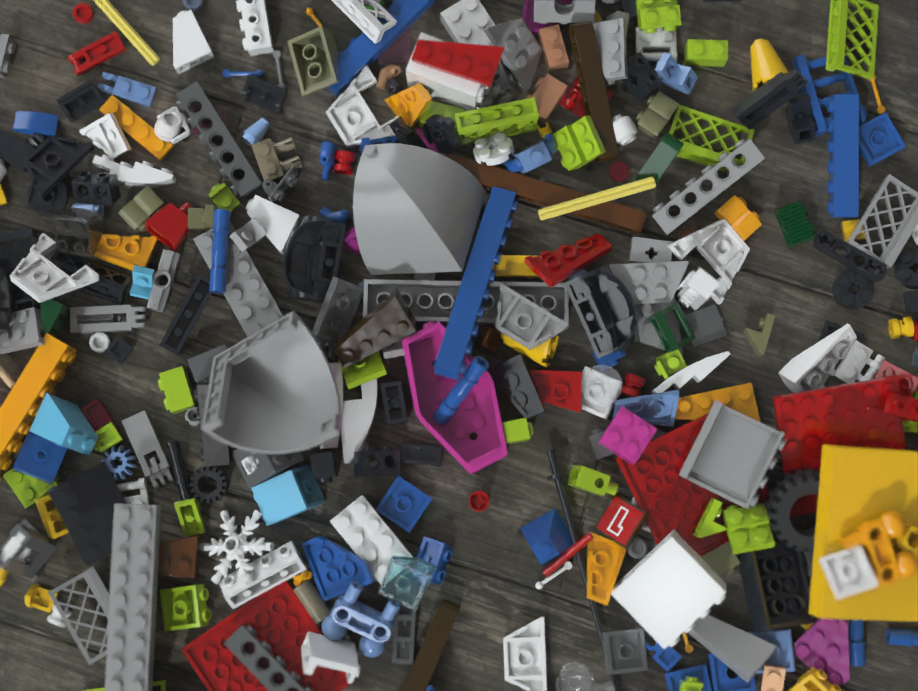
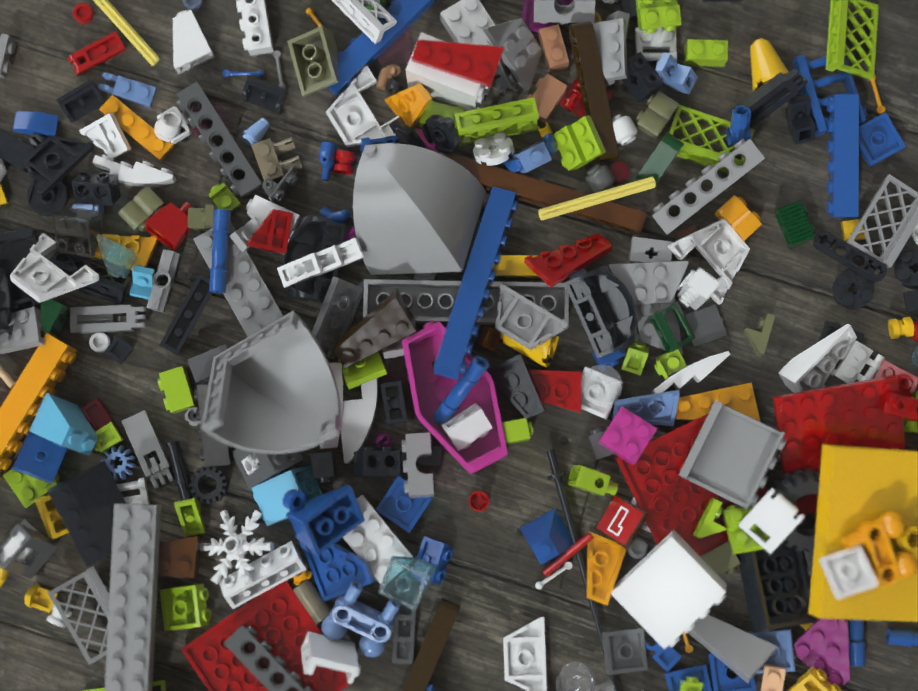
red wheel [620,373,646,398] -> none
none -> clear light blue slope [97,234,137,279]
none -> red wing [246,209,293,254]
none -> white slope [277,238,365,287]
none -> blue piece [282,485,365,556]
none -> magenta hinge [375,433,392,449]
none -> light grey arch [402,432,434,498]
none -> white brick [441,403,493,451]
none -> dark grey head [586,163,616,193]
none -> lime bracket [621,341,649,375]
none -> blue piece [726,105,751,145]
none -> white container [739,487,805,554]

